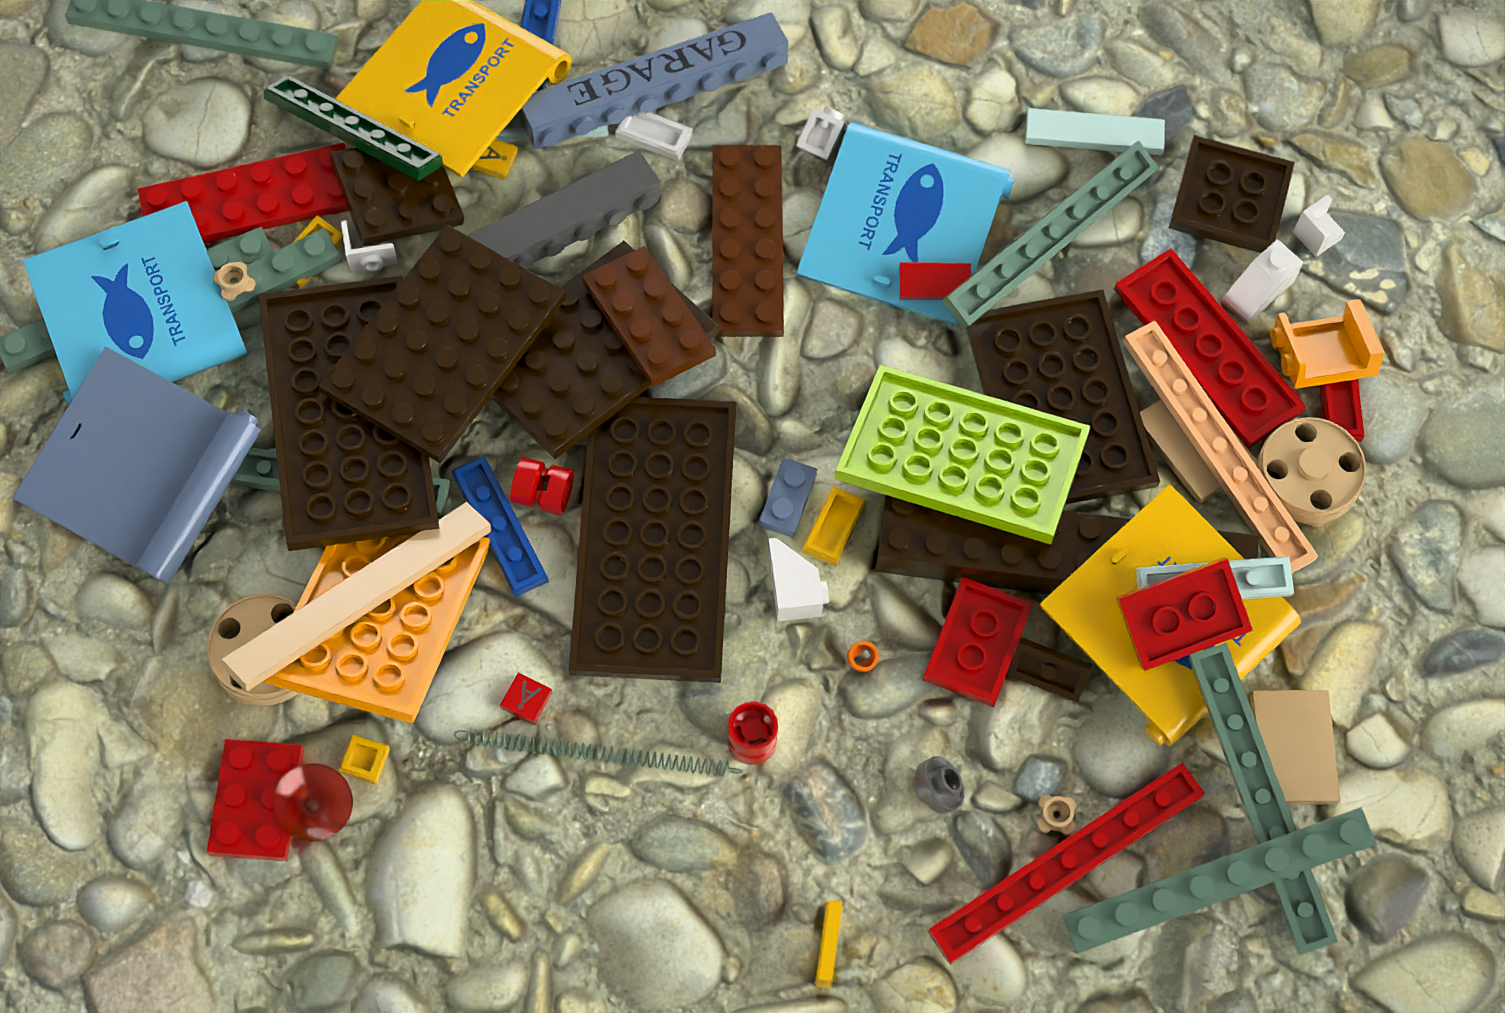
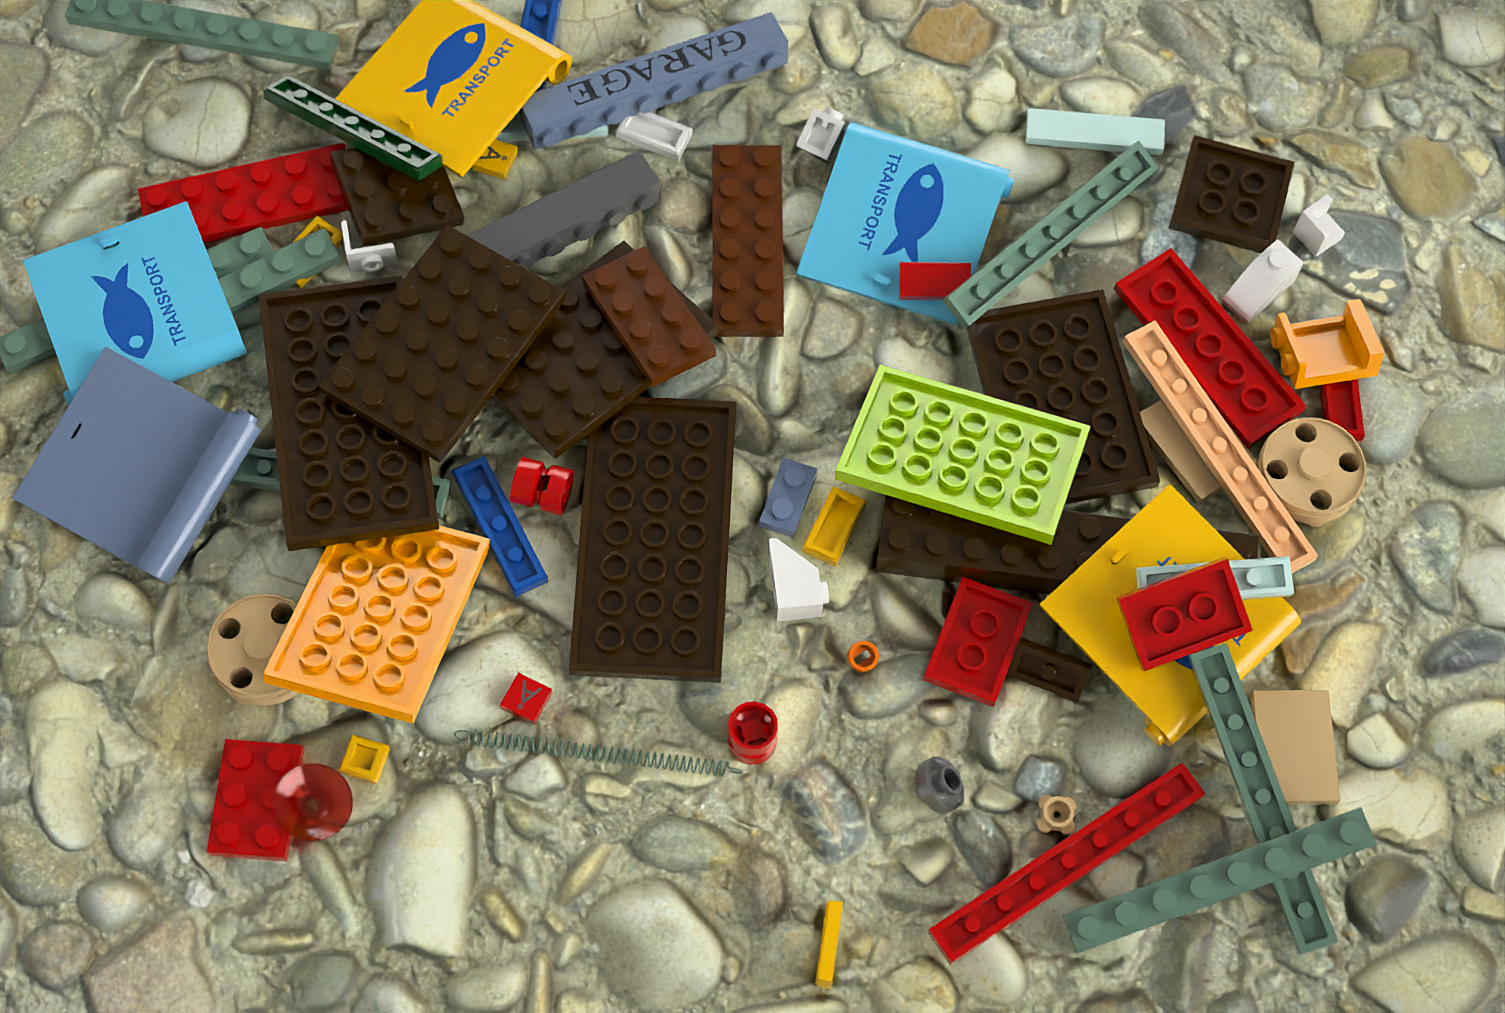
tan plate [213,262,256,301] -> none
tan tile [221,502,491,692] -> none

